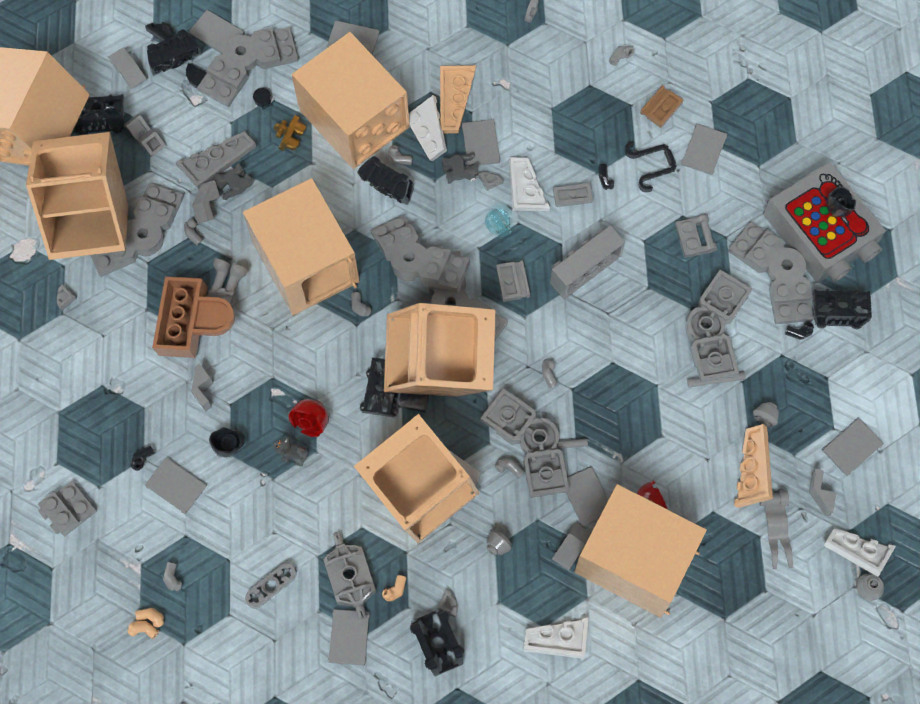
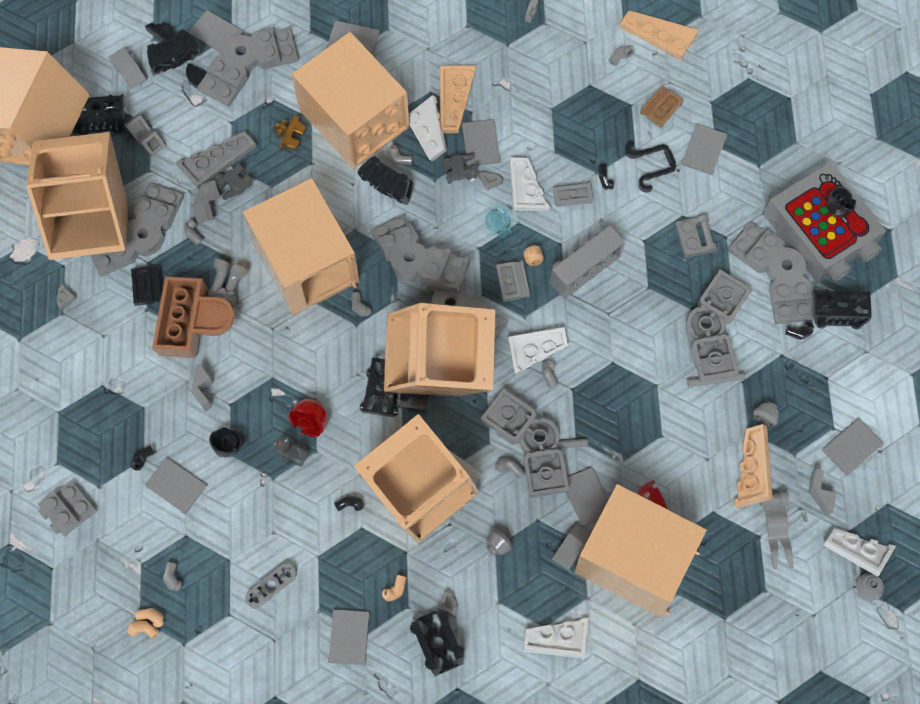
black tile [253,88,272,107] -> none
light grey plate [323,533,376,619] -> none
none -> black plate [131,265,162,306]
none -> black arm [334,495,364,512]
none -> white wing [508,327,568,375]
none -> light nougat piece [523,245,544,266]
none -> light nougat wing [619,10,699,60]

